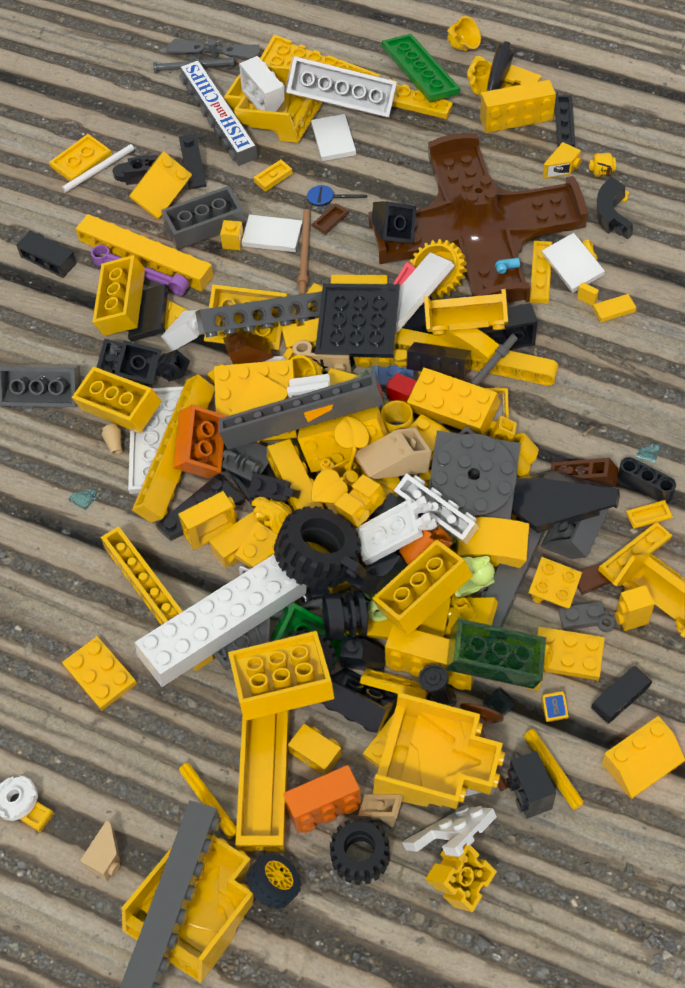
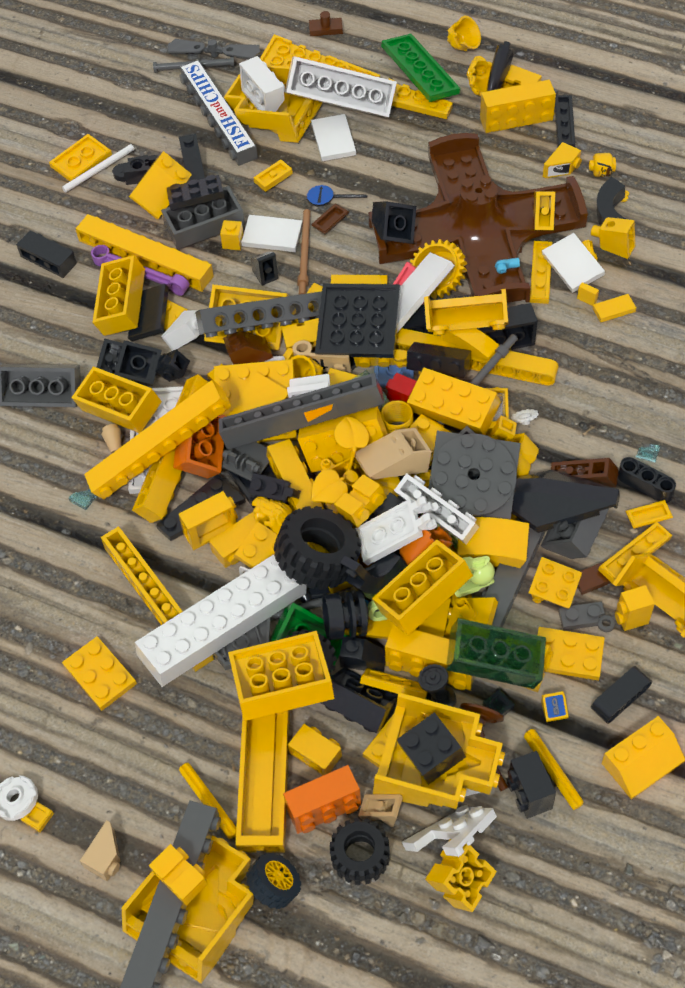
none -> yellow brick [84,380,231,499]
none -> yellow brick [149,844,207,906]
none -> black plate [167,175,225,211]
none -> black slope [251,252,279,286]
none -> reddish brown tile [309,11,343,36]
none -> black brick [397,712,466,785]
none -> white piece [511,409,539,425]
none -> yellow slope [534,191,555,230]
none -> yellow torso [591,217,636,259]

